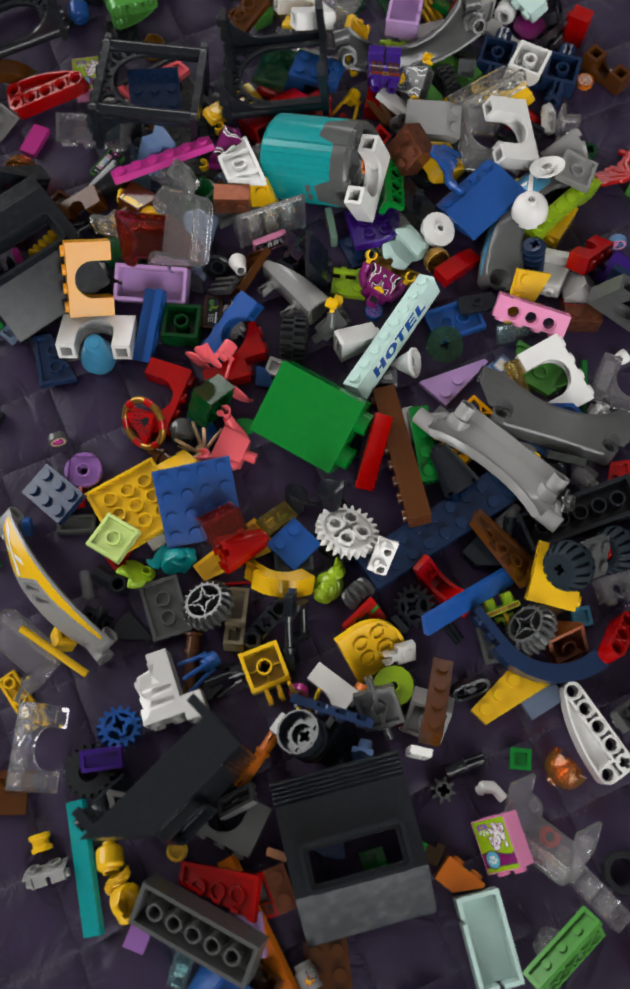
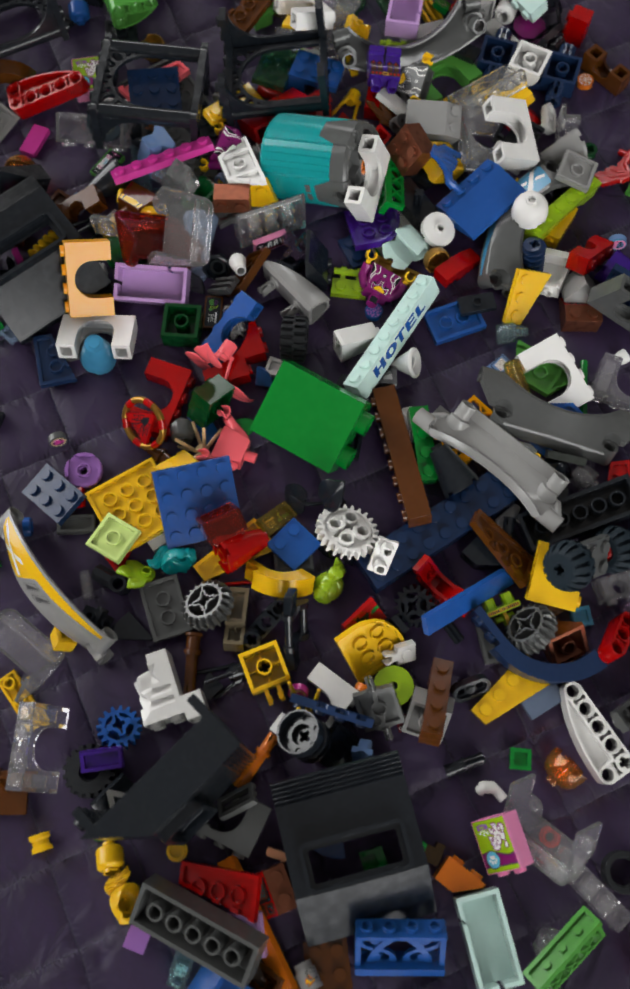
yellow piece [18,625,89,678] -> none
light grey hinge [22,857,71,890] -> none
teal tile [66,798,105,939] -> none
blue panel [132,288,168,363] -> none
blue plant [177,651,221,693] -> none
dark grey torso [310,294,352,344] -> none
sand green tile [325,207,338,248] -> none
dark grey gear [341,577,375,610] -> none
red panel [355,412,393,492] -> none
white tile [405,744,433,761] -> none
lavender wing [419,359,488,407] -> none
clear green plate [426,326,463,363] -> none
dark grey gear [429,777,456,804] -> none
black tyre [432,63,458,98] -> none
black tile [457,57,476,78] -> none
bright pink brick [492,291,572,338] -> none
white dish [529,156,565,178] -> none
dark grey plate [561,489,576,514] -> none
white gear [587,401,611,414] -> none
none -> blue fence [354,919,447,976]

